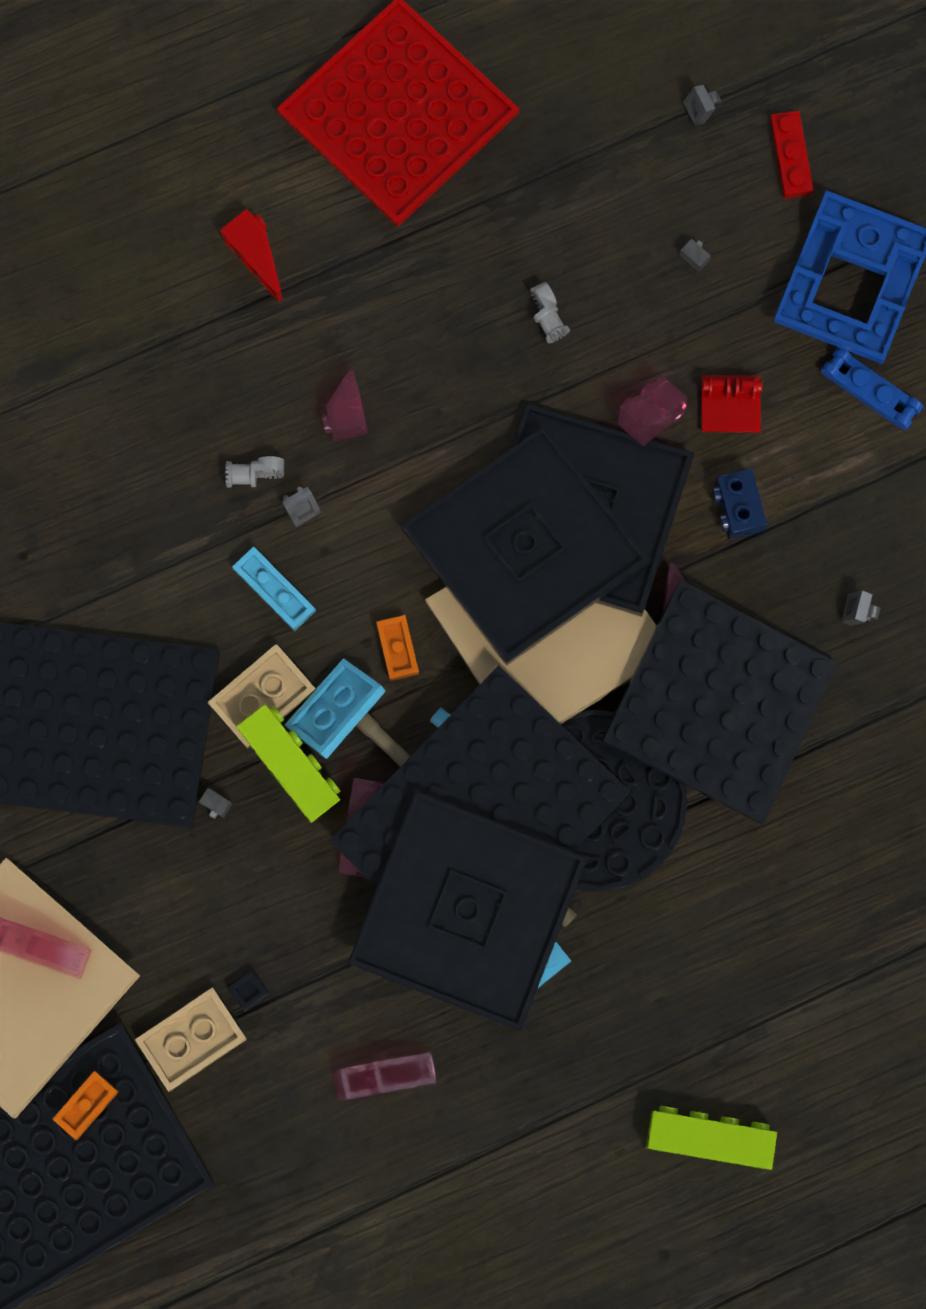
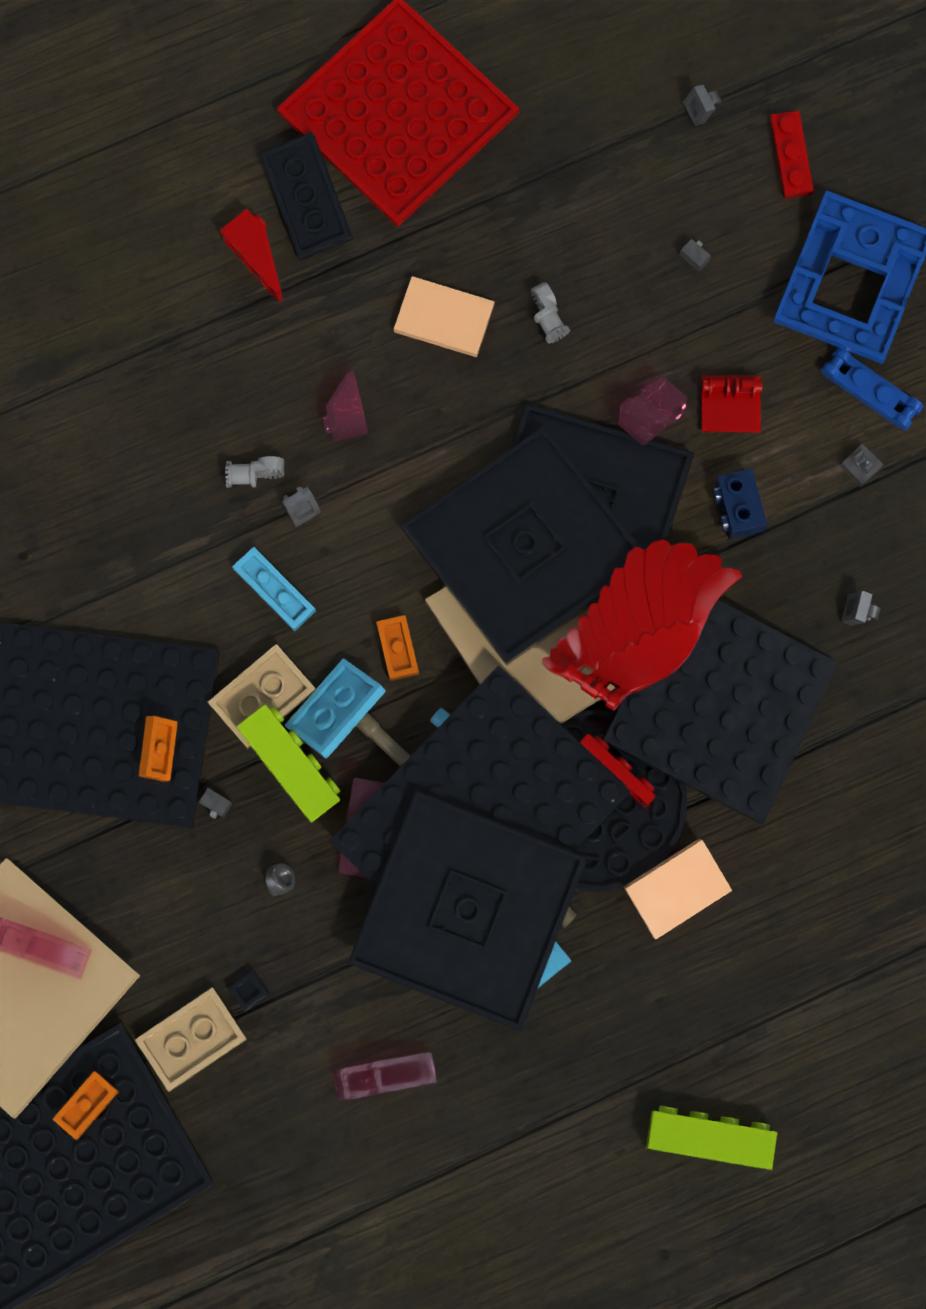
none -> orange plate [139,716,178,782]
none -> black tile [260,132,353,261]
none -> flat silver tile [265,863,295,896]
none -> light nougat tile [394,276,495,357]
none -> red animal [542,539,742,711]
none -> red plate [580,734,656,809]
none -> light nougat tile [623,838,732,939]
none -> flat silver tile [840,444,883,487]

